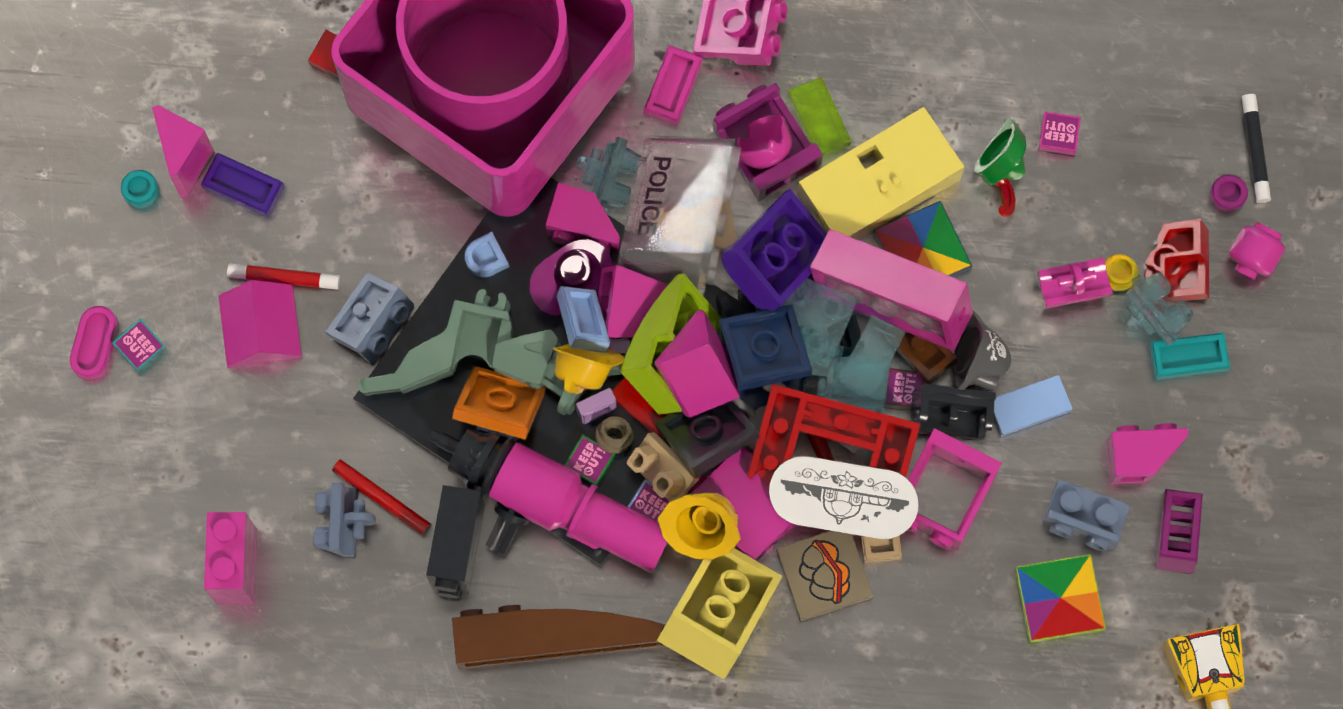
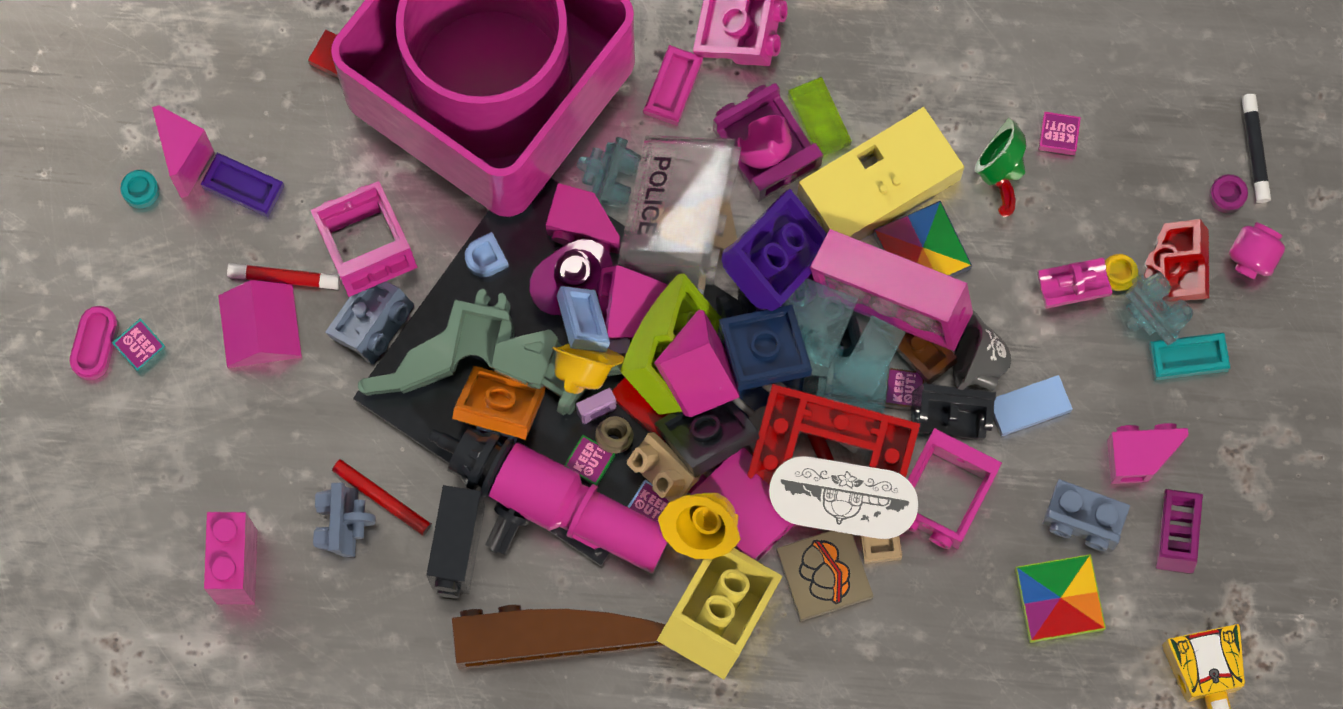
none -> dark pink window [310,181,418,297]

